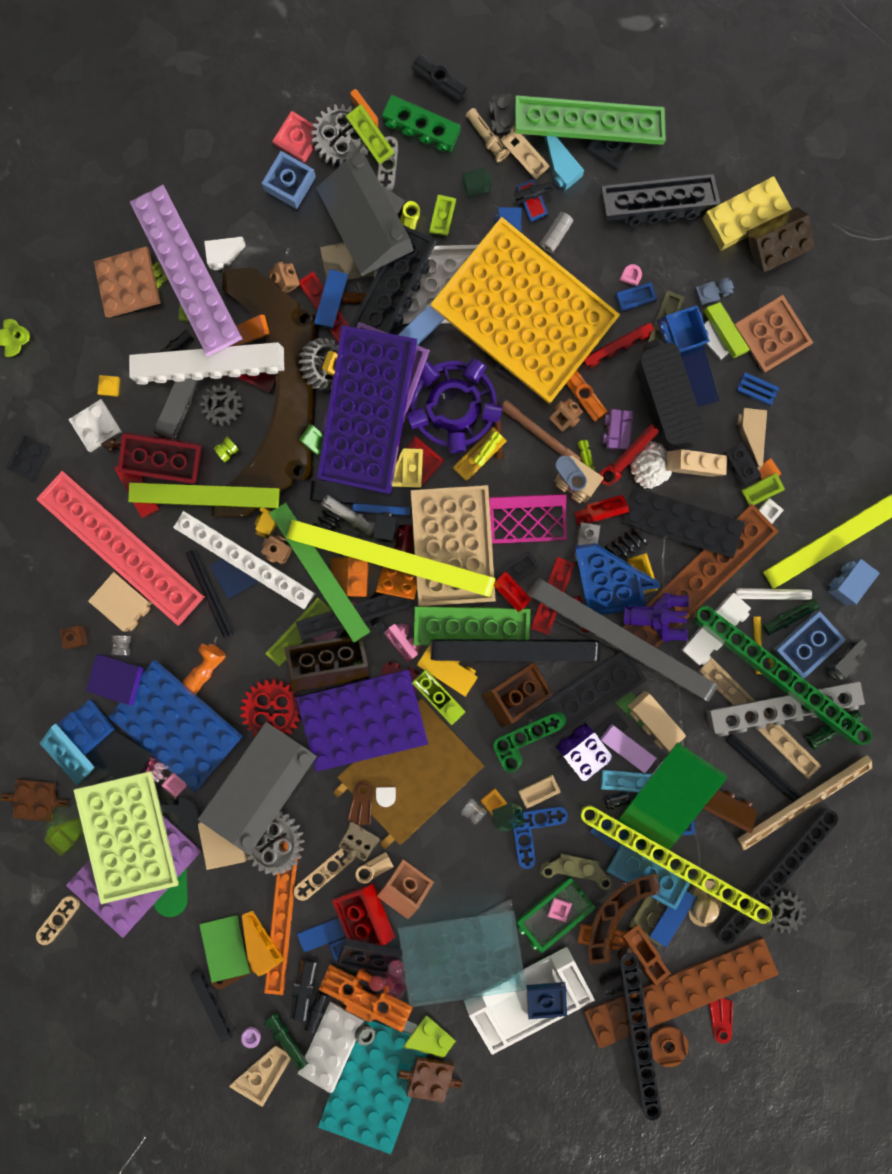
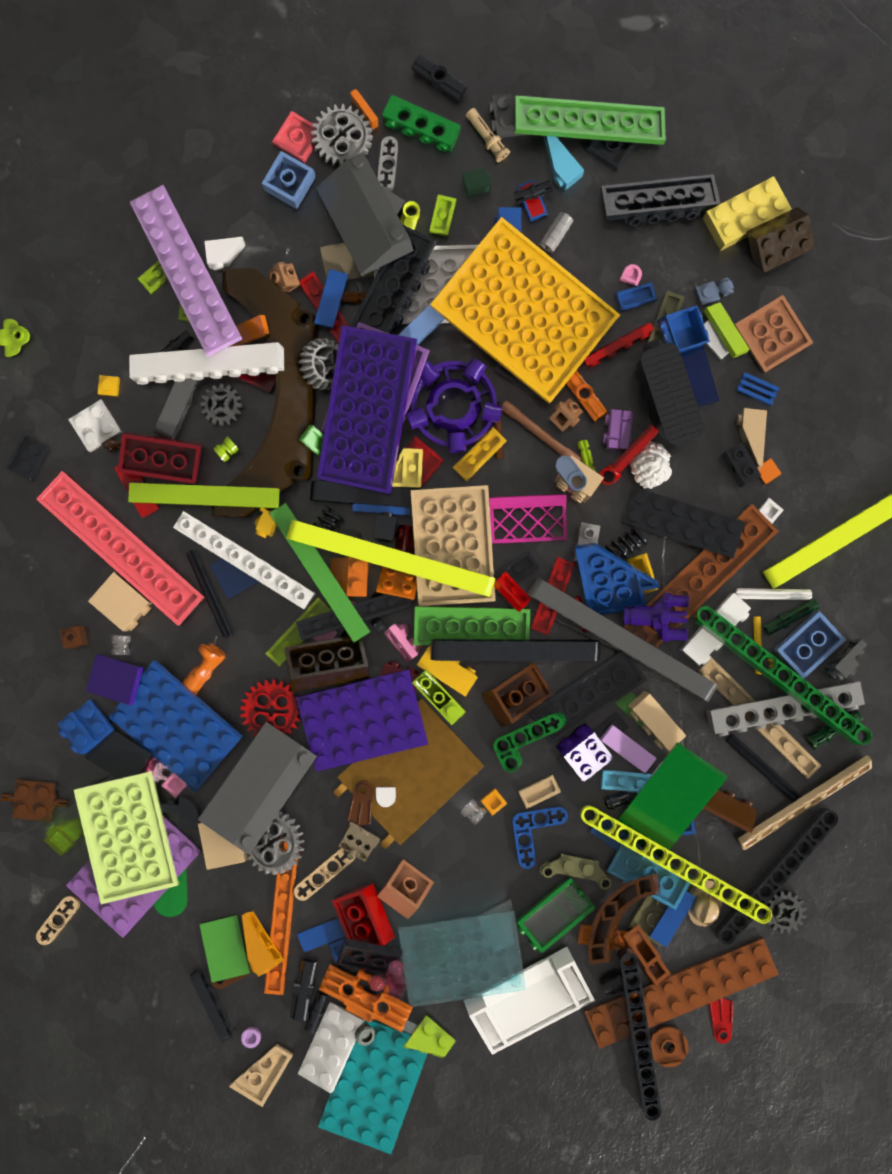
medium azure tile [40,724,94,786] -> none
nougat plate [94,247,160,318] -> none
medium nougat brick [261,534,293,564] -> none
dark green pin [263,1013,309,1071] -> none
light grey pin [321,495,376,537] -> none
yellow plate [322,351,338,377] -> none
lime plate [346,104,395,165] -> none
tan piece [356,852,394,883] -> none
reddish brown plate [397,1056,462,1103] -> none
neon yellow axle [473,431,502,466] -> none
clear green brick [492,803,525,832] -> none
tan plate [500,126,550,179] -> none
dark blue tile [526,982,567,1020] -> none
bright pink tile [547,897,572,922] -> none
red hinge [574,495,629,525] -> none
tan brick [666,449,727,477] -> none
lime tile [741,472,785,506] -> none
medium blue brick [827,559,880,605] -> none

